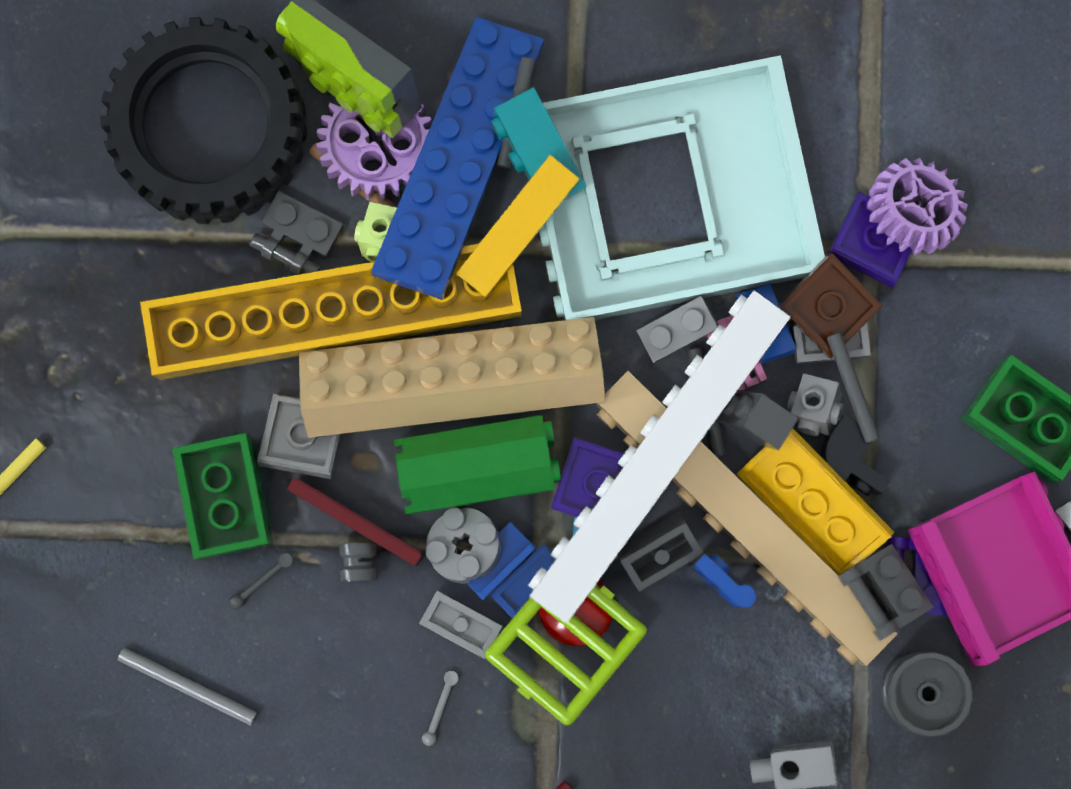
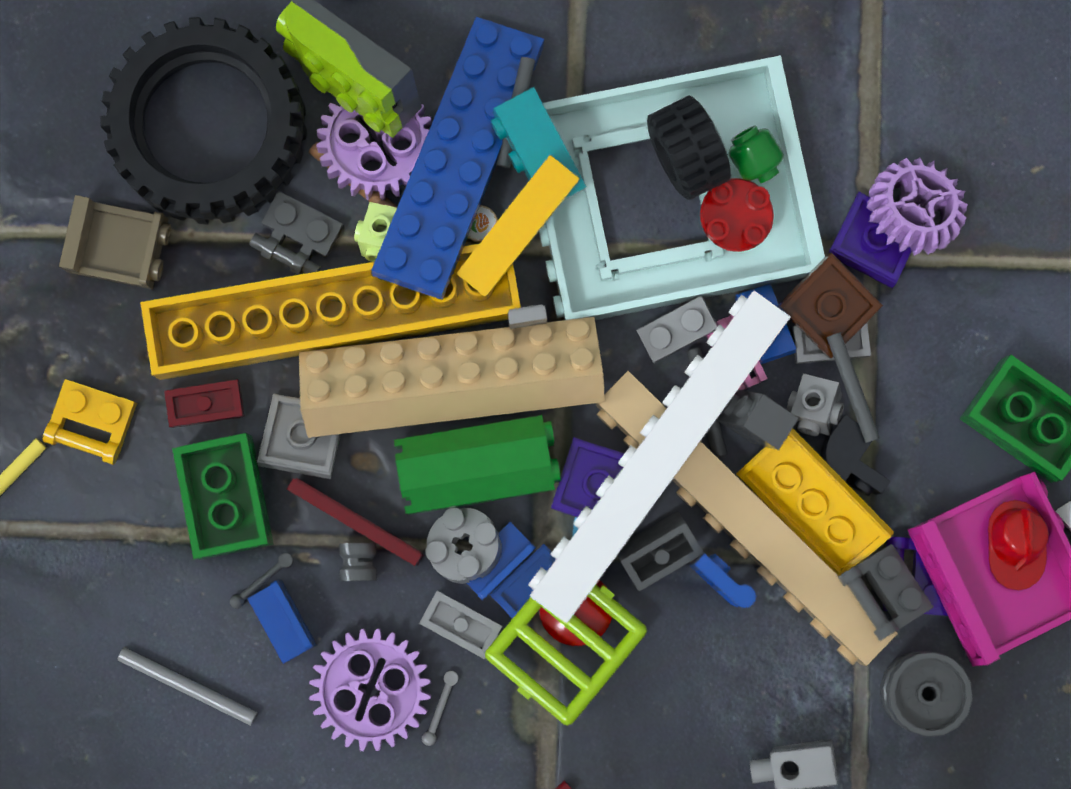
none -> yellow plate [43,379,137,465]
none -> dark tan panel [59,195,171,290]
none -> dark red plate [164,379,245,428]
none -> blue panel [247,580,317,664]
none -> lavender gear [309,628,431,751]
none -> tile [467,205,498,243]
none -> light grey tile [508,304,547,329]
none -> black tyre [647,95,731,200]
none -> red dish [700,178,774,252]
none -> green head [728,125,784,183]
none -> red piece [988,500,1049,590]

